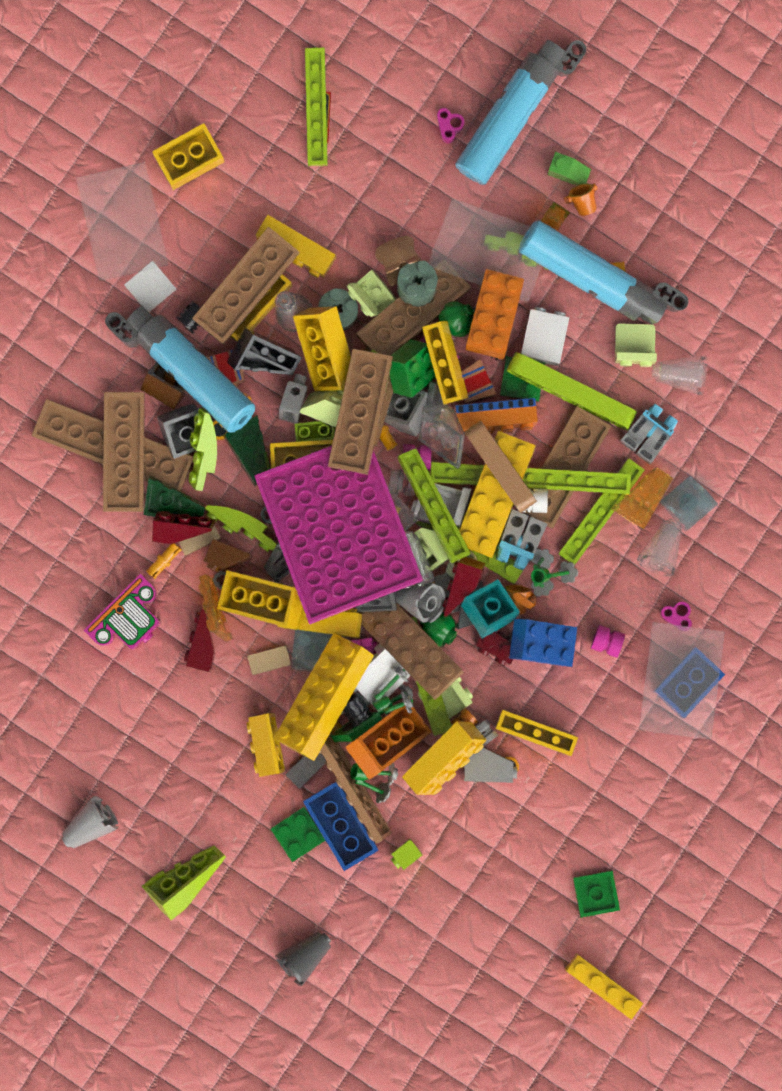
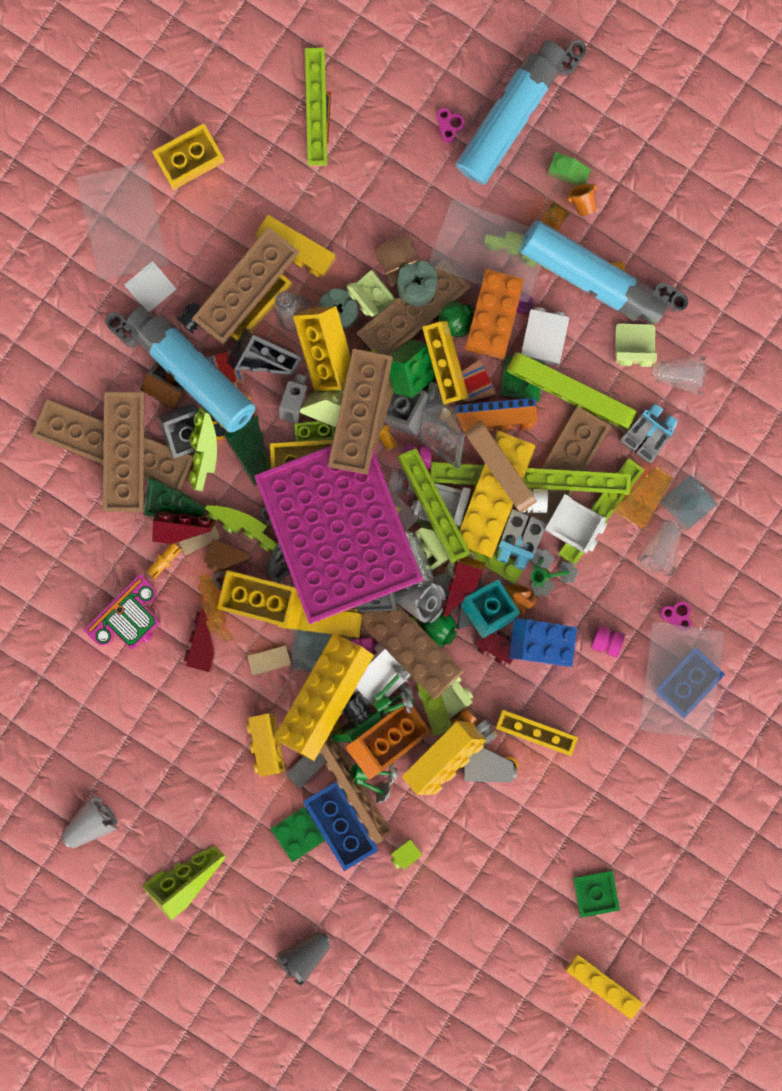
none -> magenta tile [517,293,534,314]
none -> white panel [545,495,607,554]

